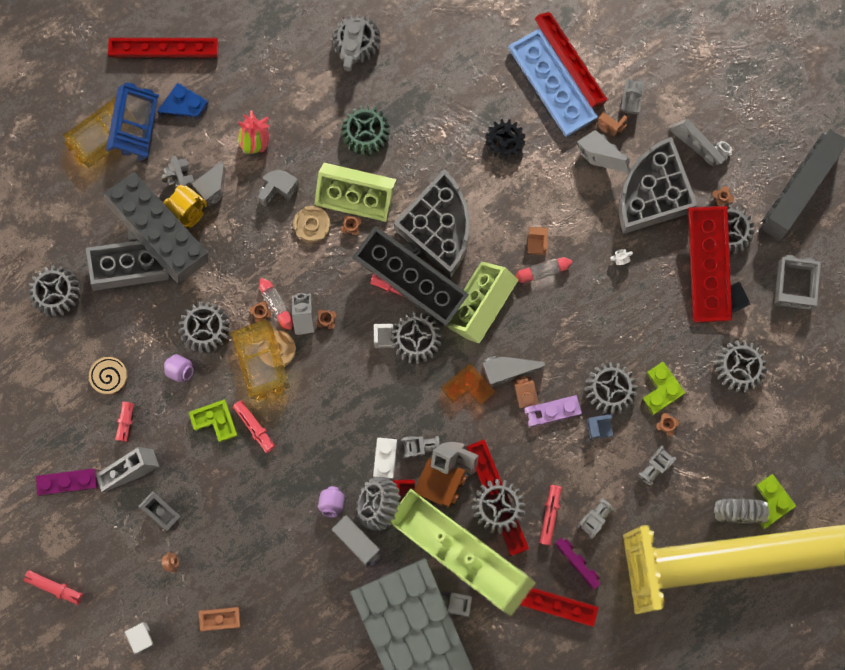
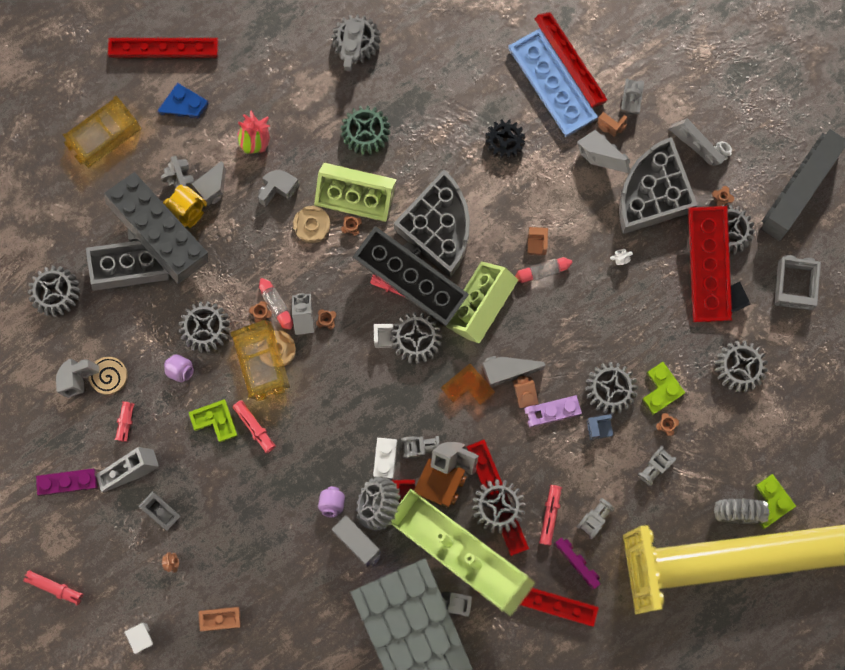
blue door [106,83,159,161] -> none
none -> light grey brick [56,359,99,398]

